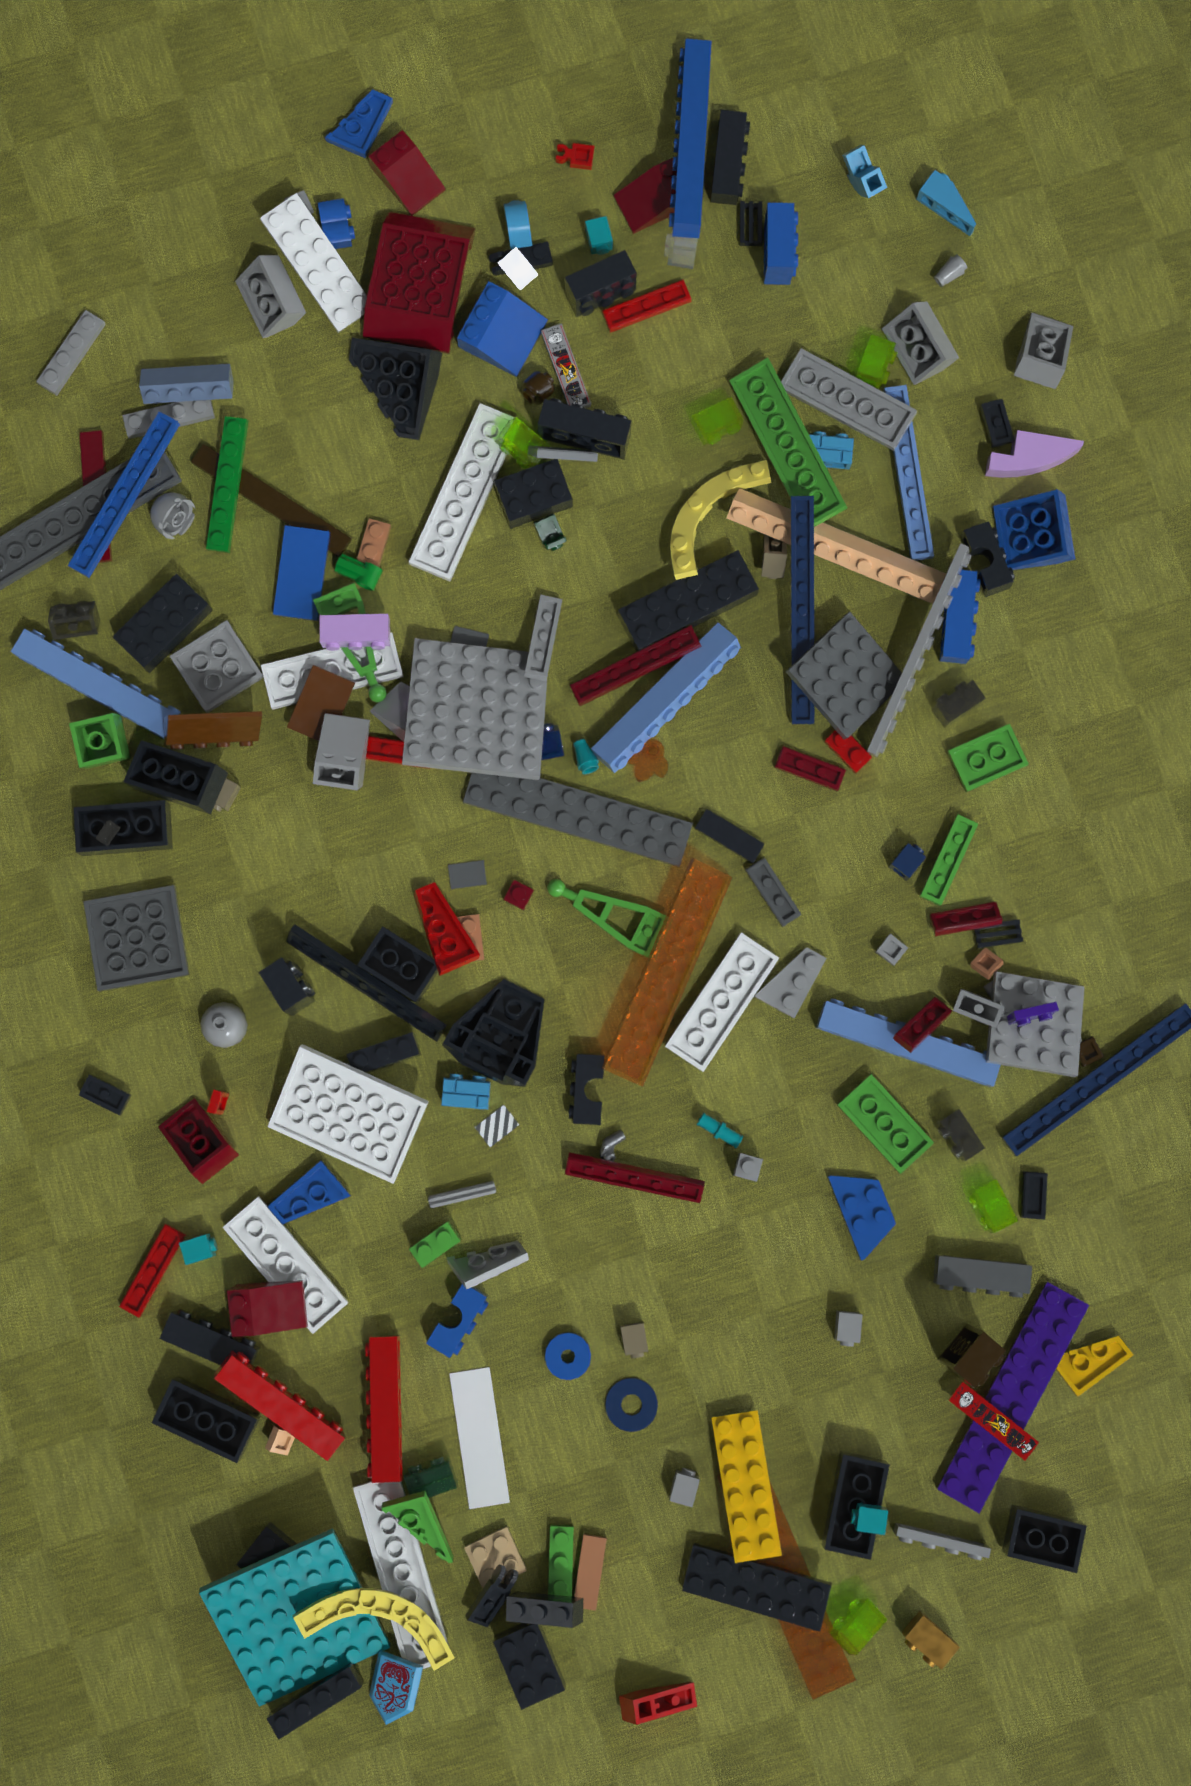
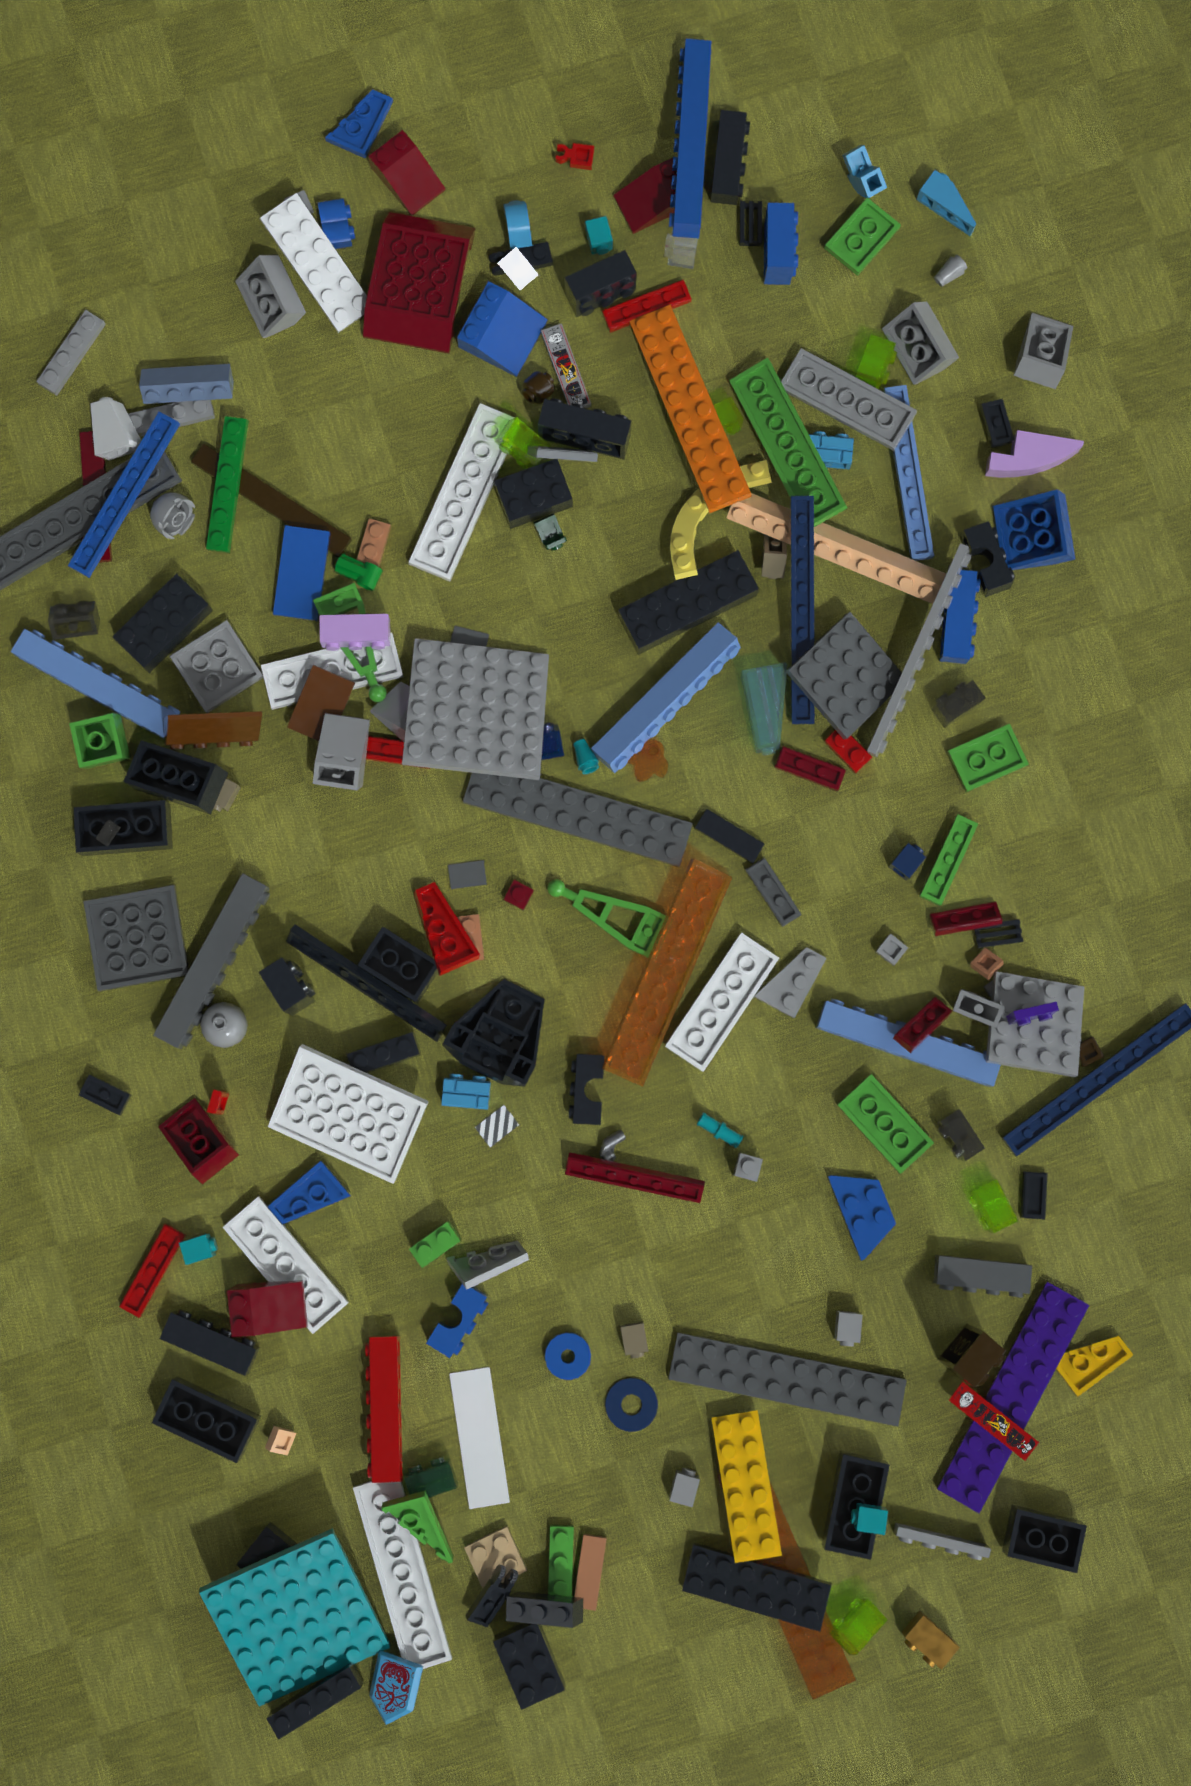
red brick [214,1351,345,1461] -> none
light yellow plate [292,1588,455,1671] -> none
black slope [349,338,442,440] -> none
light grey axle [428,1181,496,1208] -> none
light grey plate [524,595,562,681] -> none
dark red tile [570,625,702,706] -> none
red slope [619,1682,697,1725] -> none
none -> white slope [91,397,141,460]
none -> dark grey brick [153,873,270,1049]
none -> orange plate [629,305,752,513]
none -> dark grey plate [668,1332,907,1427]
none -> clear light blue slope [740,662,787,756]
none -> bright green plate [824,198,901,276]

